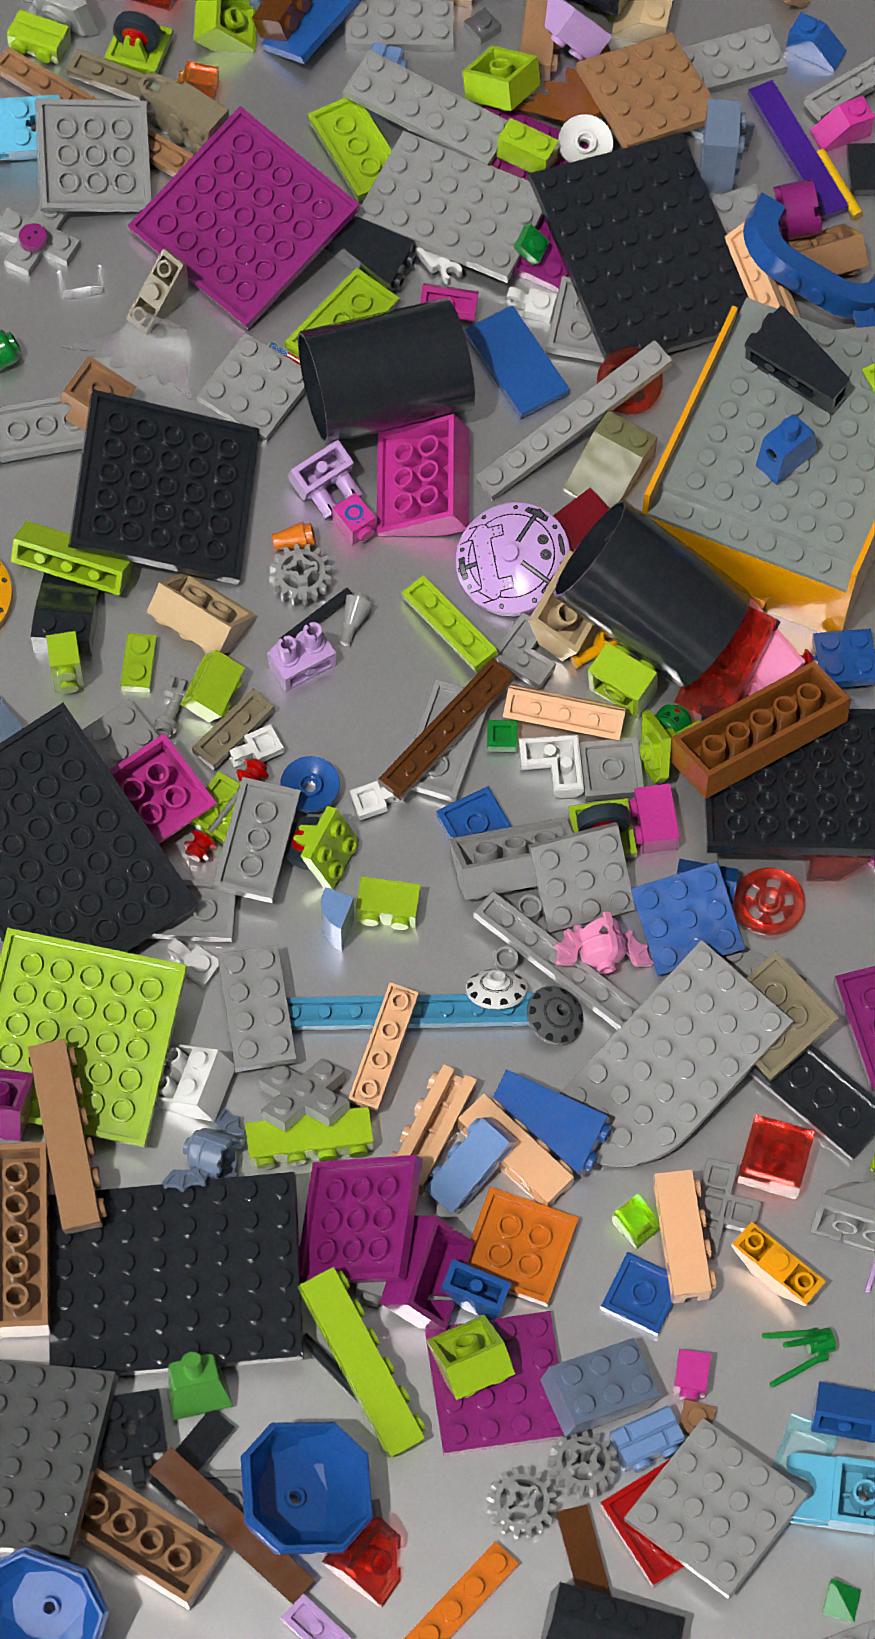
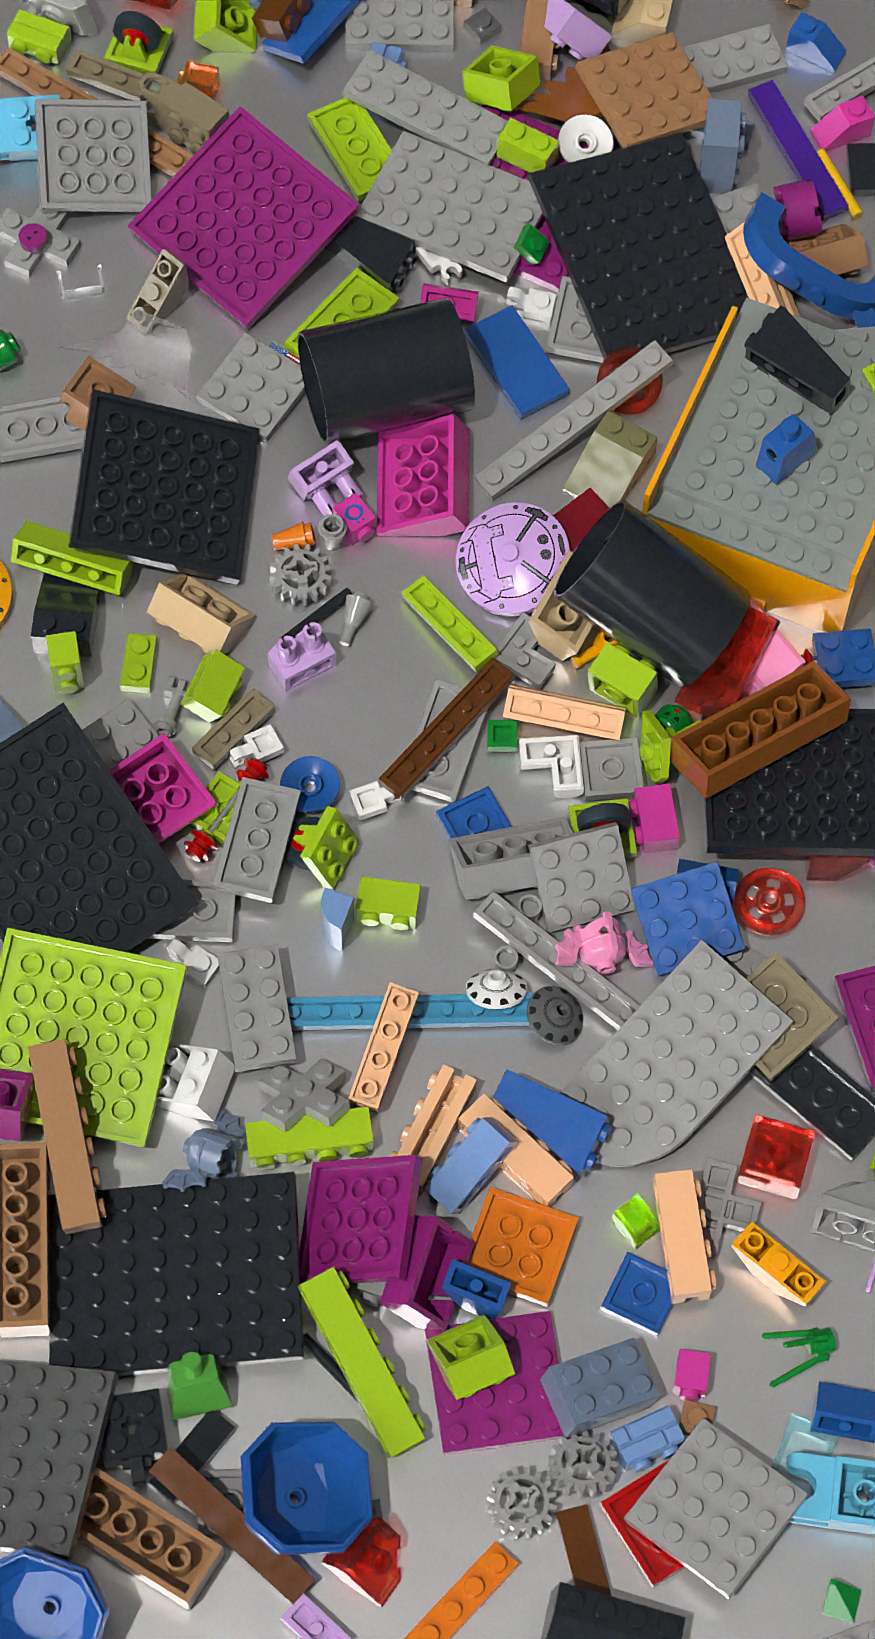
none -> light grey cone [318,514,347,551]

